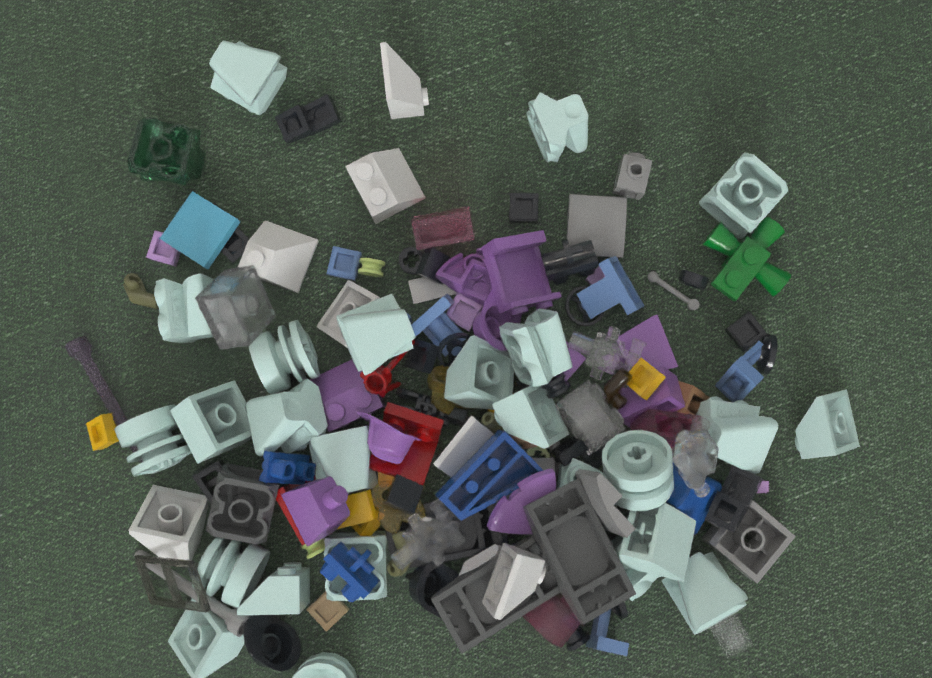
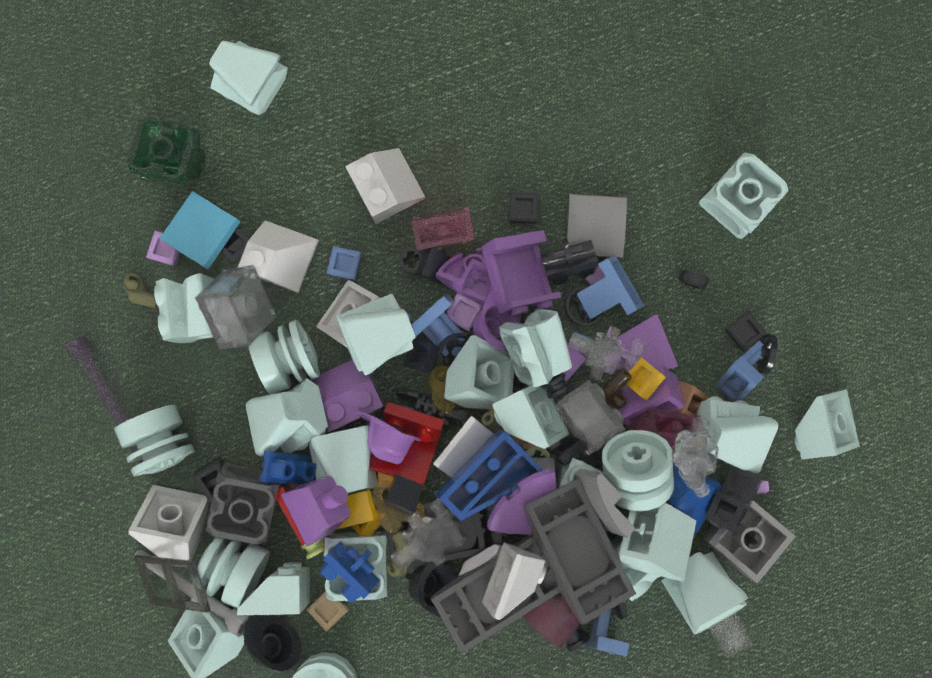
yellow plate [86,413,119,451] -> none
light aqua brick [170,380,252,464] -> none
black slope [275,94,342,143] -> none
yellowish green bush [358,258,385,277] -> none
red plant [360,339,415,397] -> none
white slope [380,42,429,119] -> none
white sticker [408,277,457,304] -> none
light aqua piece [527,92,588,162] -> none
light grey brick [612,153,653,200] -> none
light grey hinge [648,271,699,310] -> none
green brick [702,217,792,302] -> none

